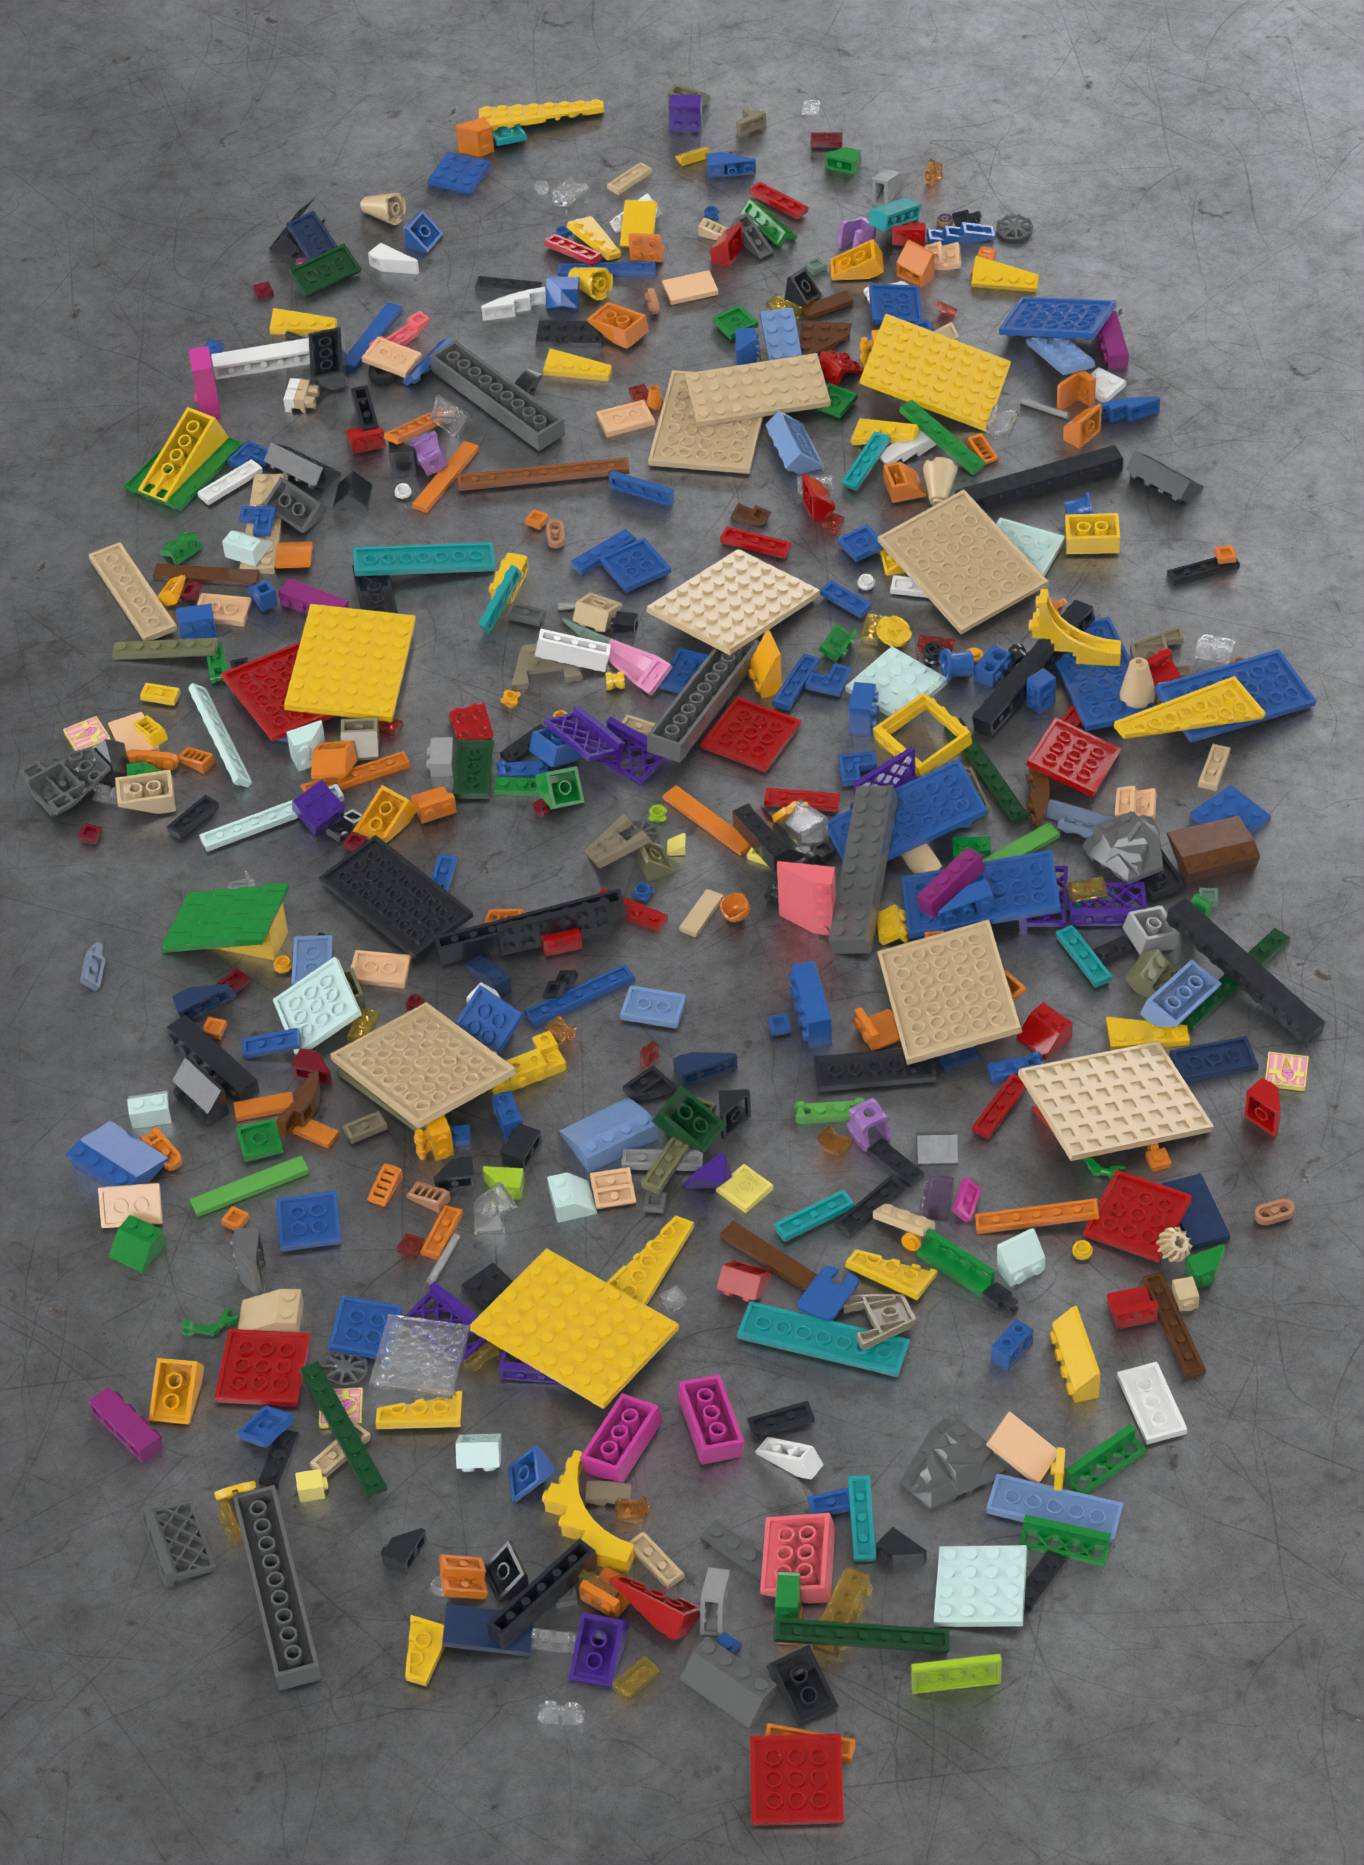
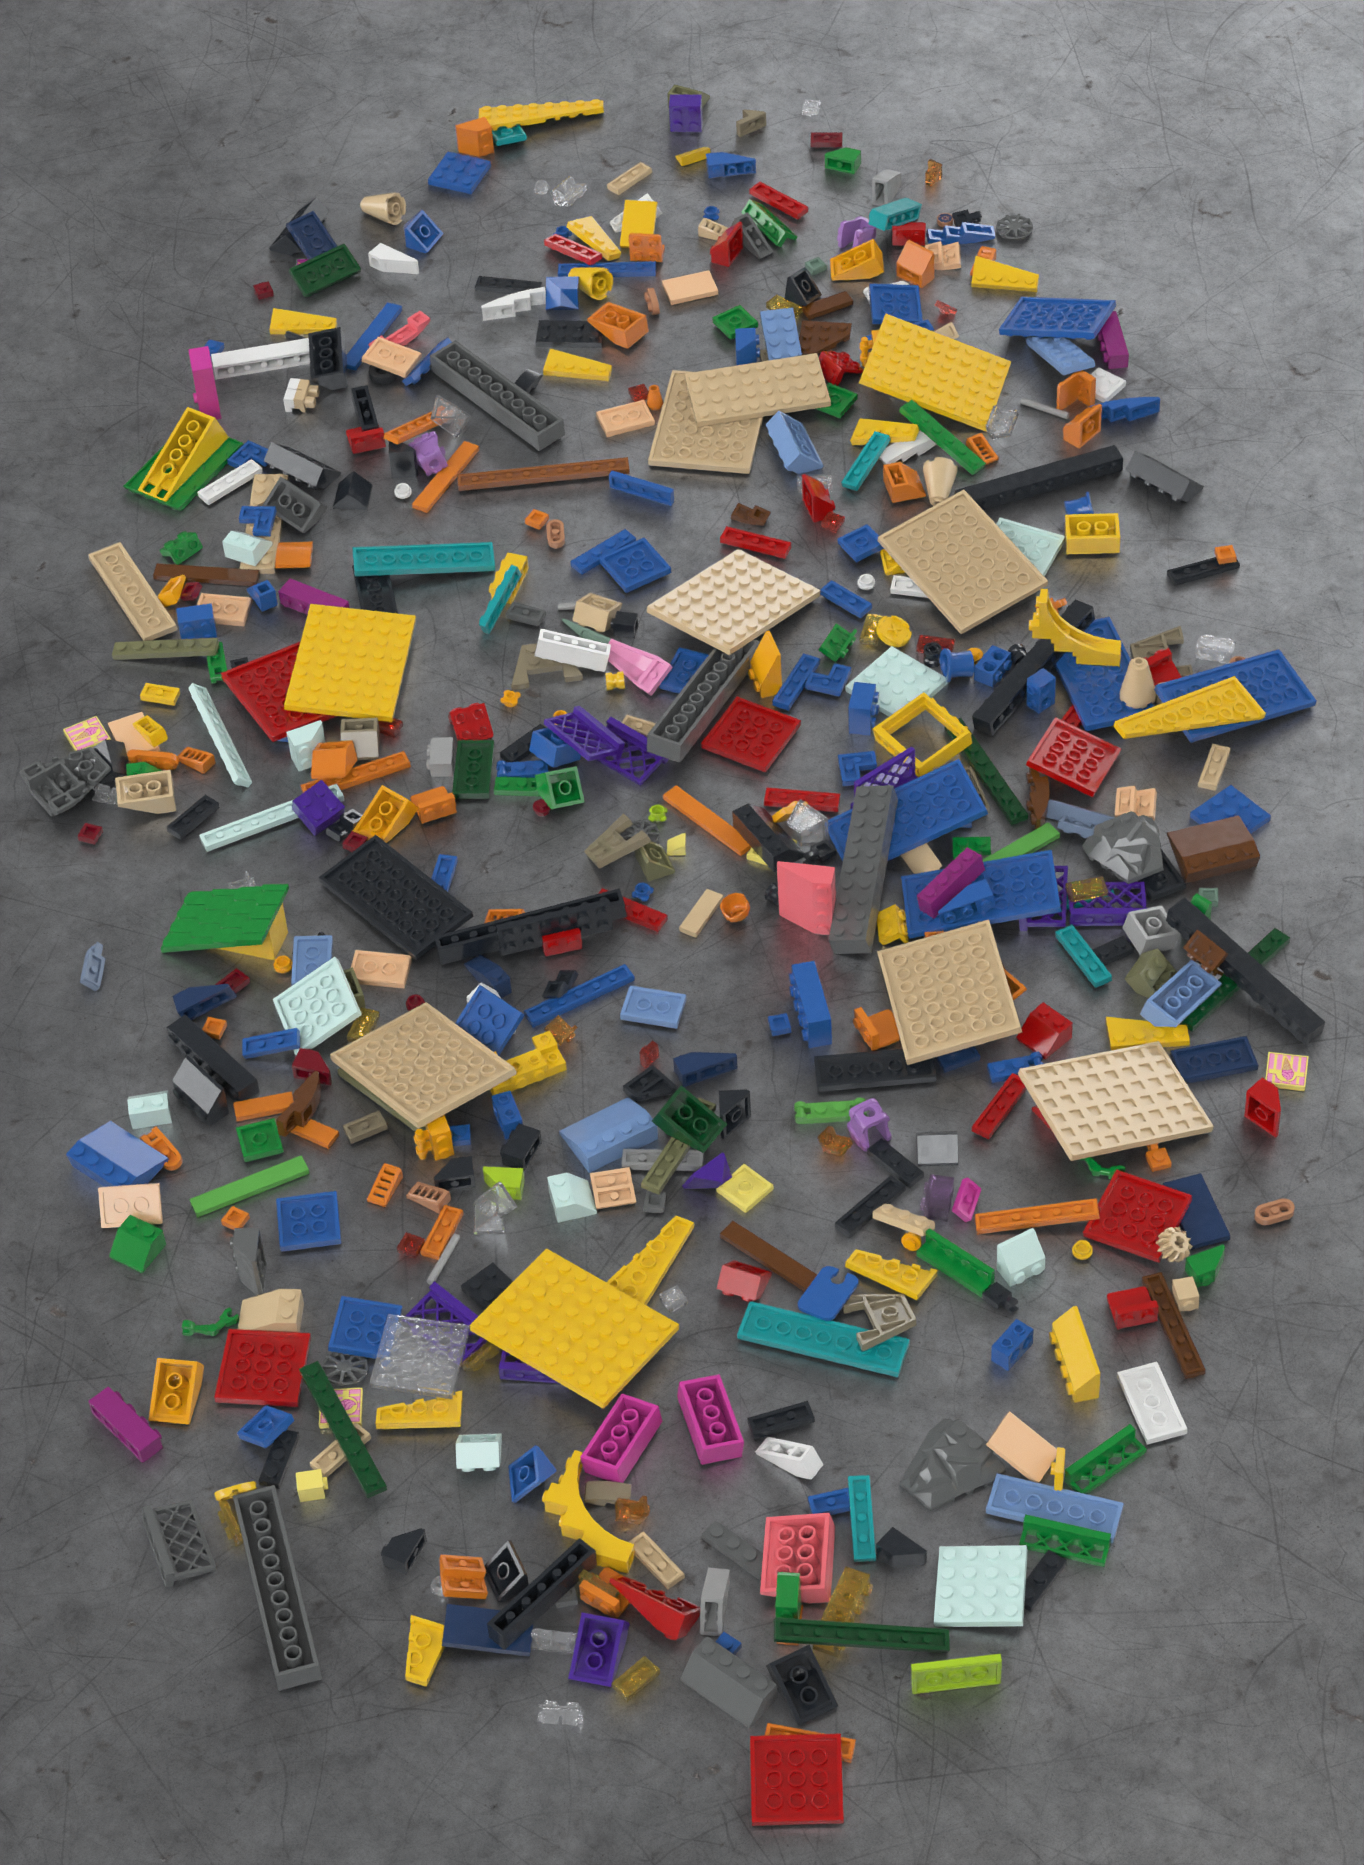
teal plate [774,1189,854,1243] -> none
none -> reddish brown bracket [1183,929,1228,976]

